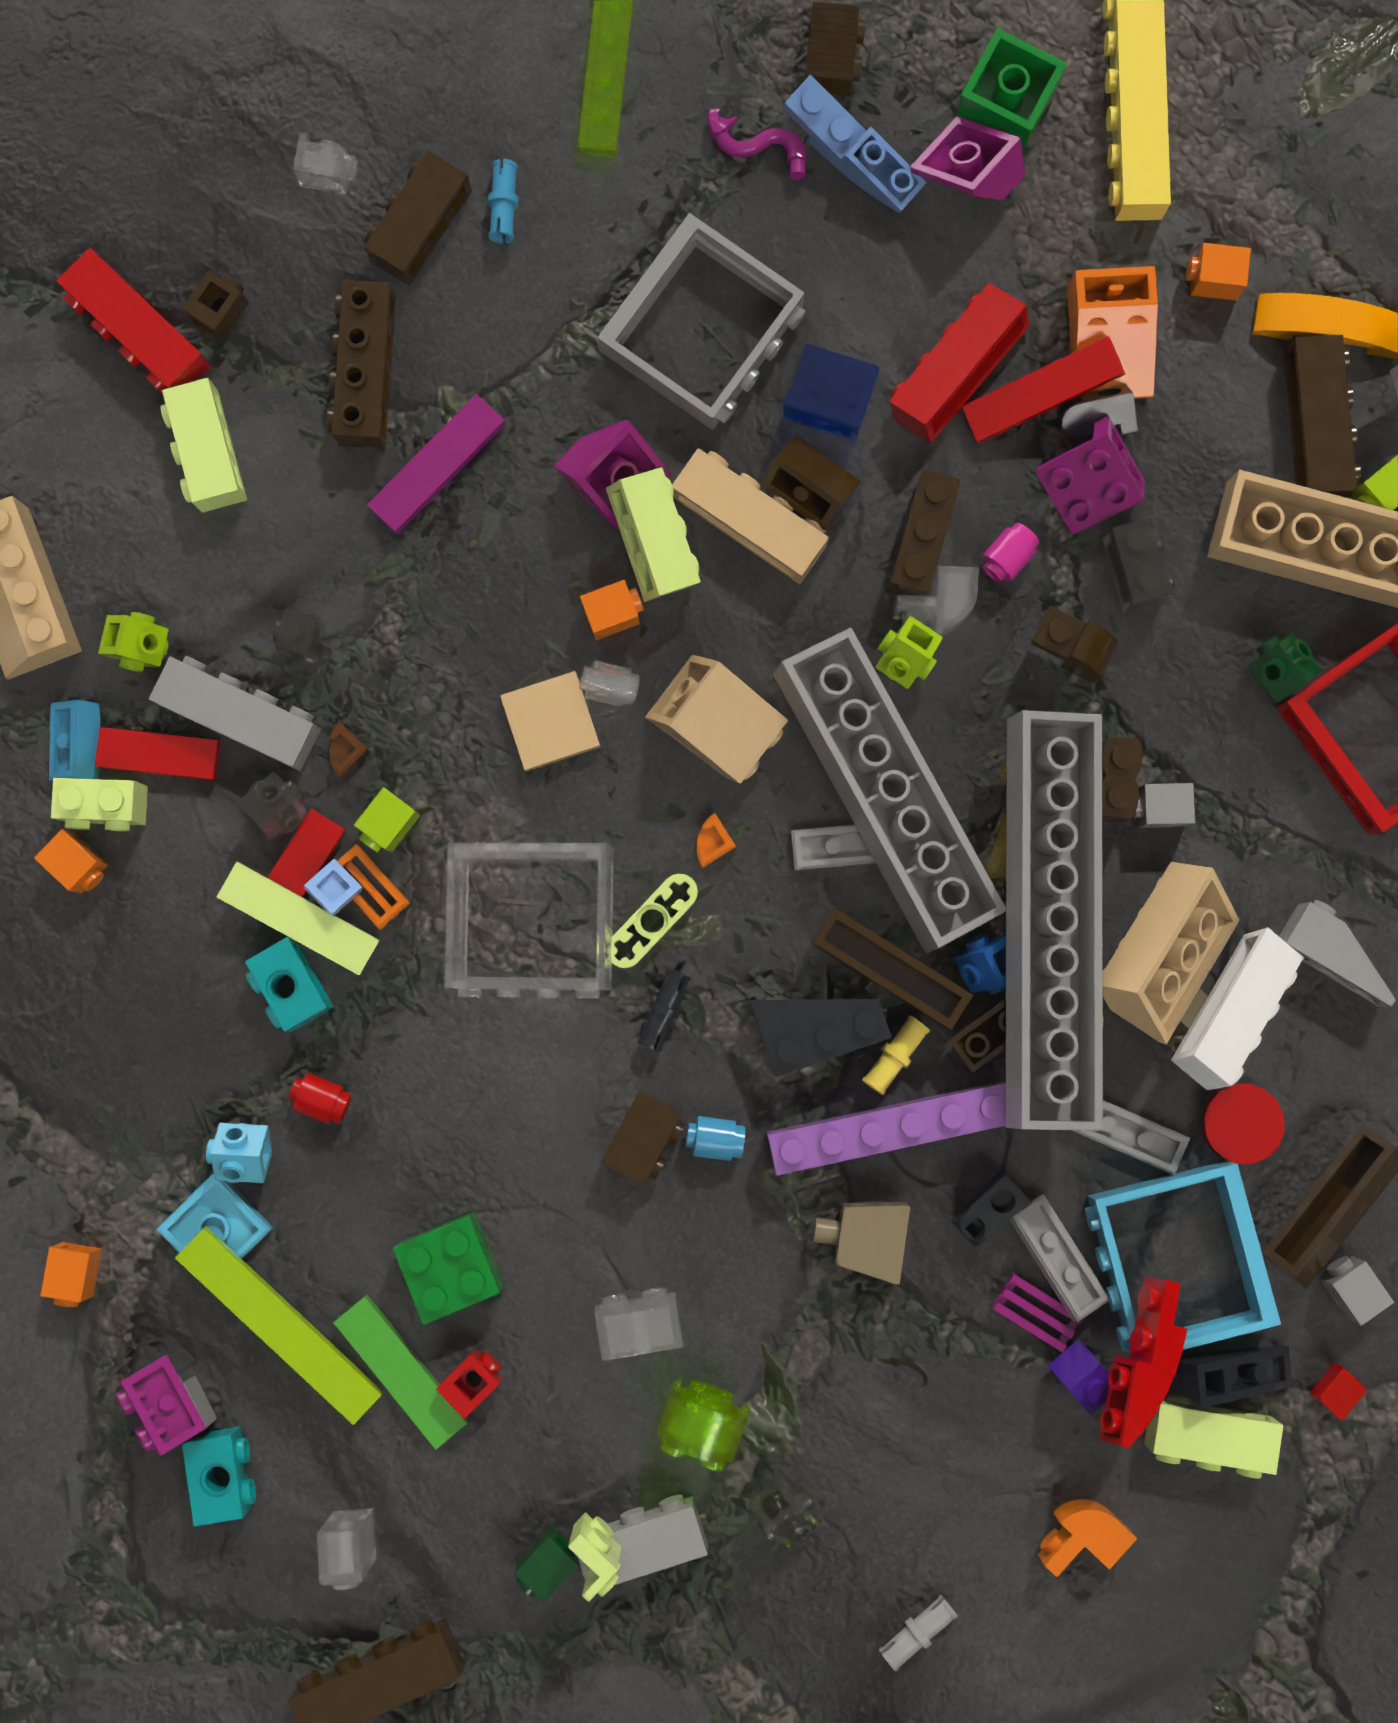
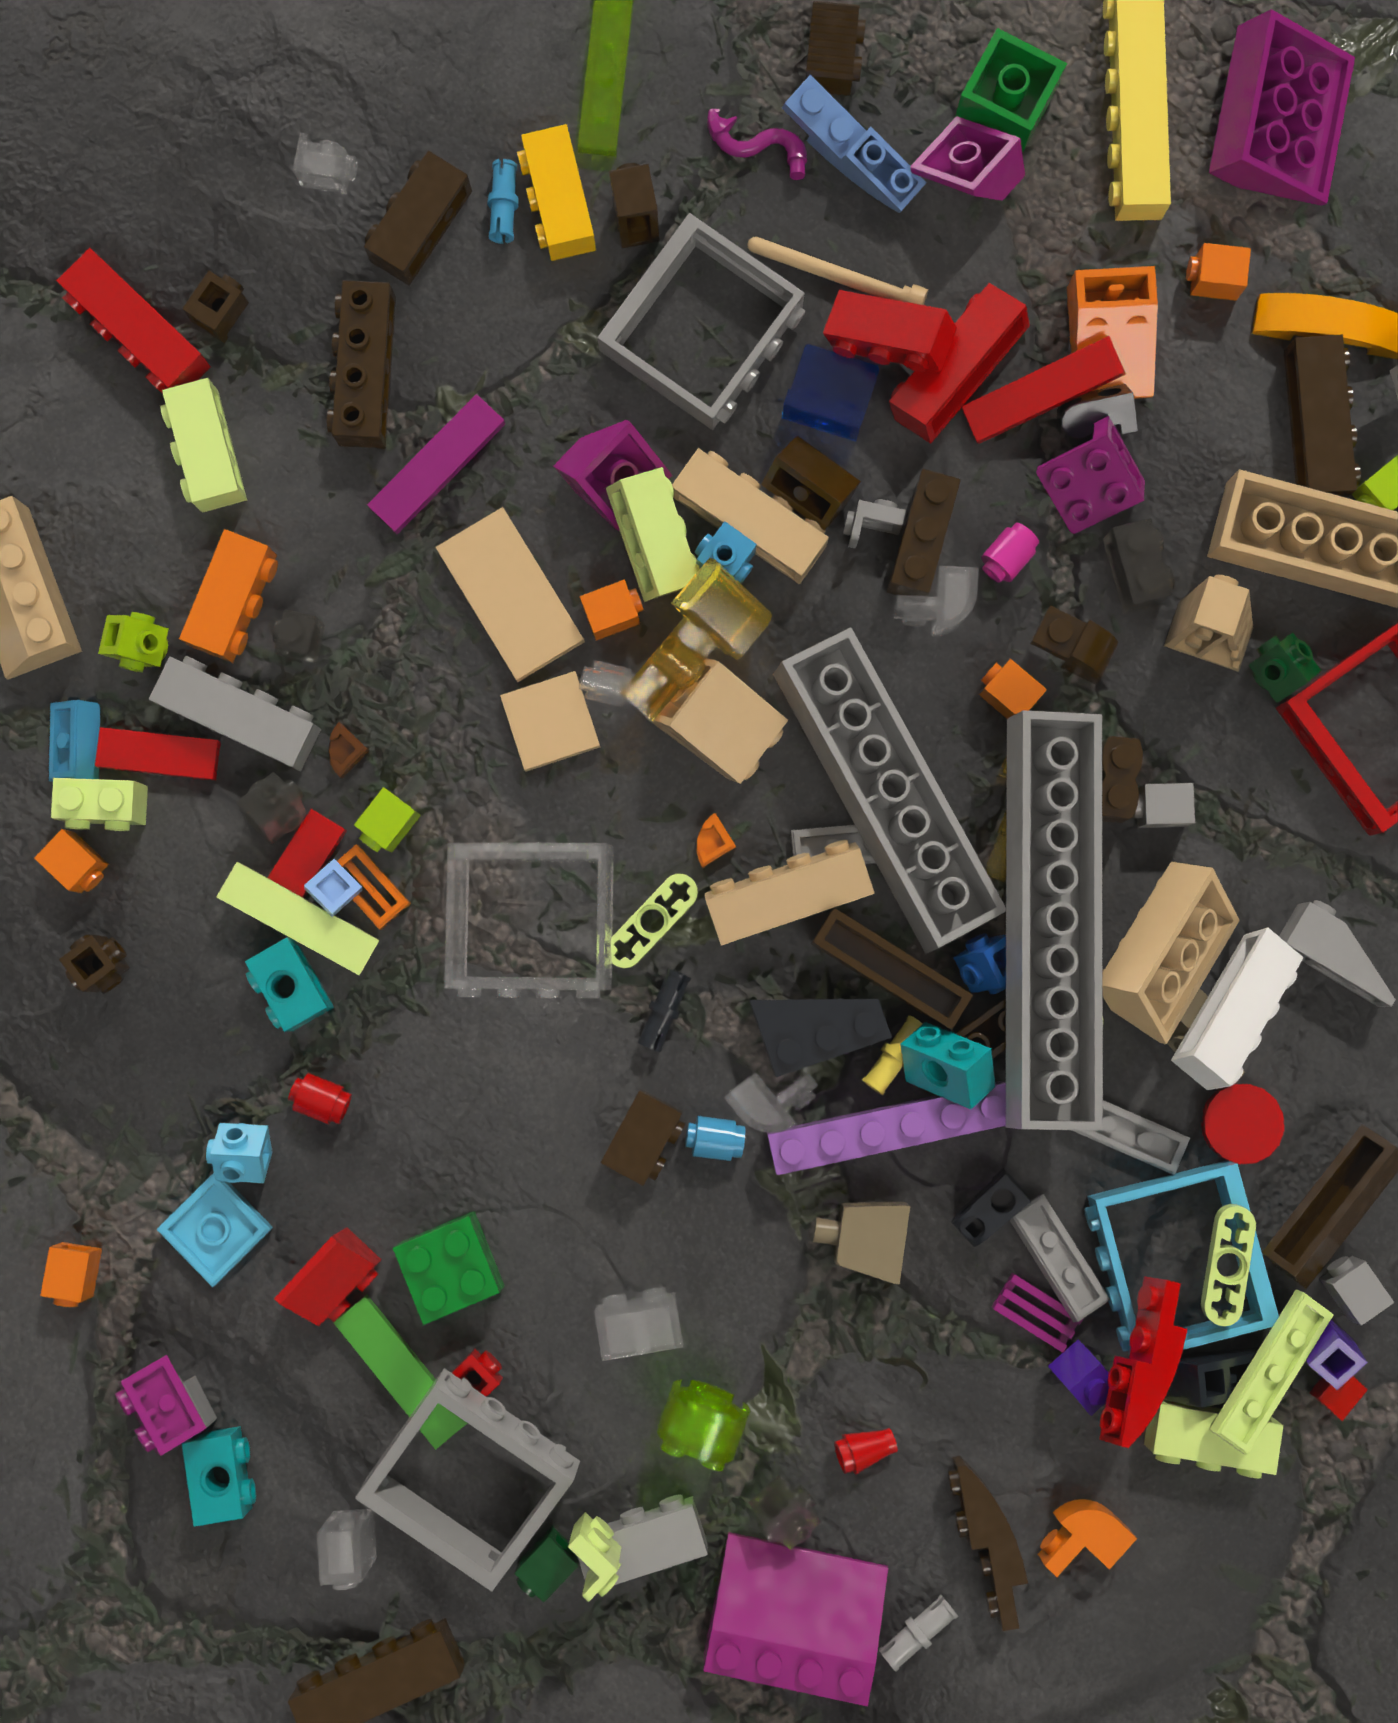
lime tile [175,1226,383,1425] -> none
lime brick [875,615,943,689] -> none
none -> dark brown brick [59,934,130,994]
none -> orange brick [179,529,278,663]
none -> red slope [274,1227,382,1326]
none -> light grey window [355,1368,580,1591]
none -> tan tile [436,507,585,682]
none -> yellow brick [517,124,596,261]
none -> dark brown brick [609,163,660,249]
none -> clear yellow plate [620,557,772,721]
none -> dark azure brick [694,521,757,591]
none -> magenta slope [703,1532,888,1707]
none -> tan brick [704,840,875,946]
none -> clear brick [724,1071,818,1133]
none -> tan piece [748,237,928,305]
none -> red brick [823,290,957,372]
none -> red cone [834,1428,898,1475]
none -> light grey bracket [843,499,906,548]
none -> teal brick [900,1022,996,1109]
none -> dark brown slope [948,1456,1028,1631]
none -> orange brick [979,658,1047,719]
none -> tan wedge [1164,575,1253,672]
none -> yellowish green beam [1201,1204,1256,1326]
none -> magenta slope [1209,9,1355,206]
none -> yellowish green tile [1209,1289,1333,1455]
none -> dark purple brick [1306,1320,1368,1390]

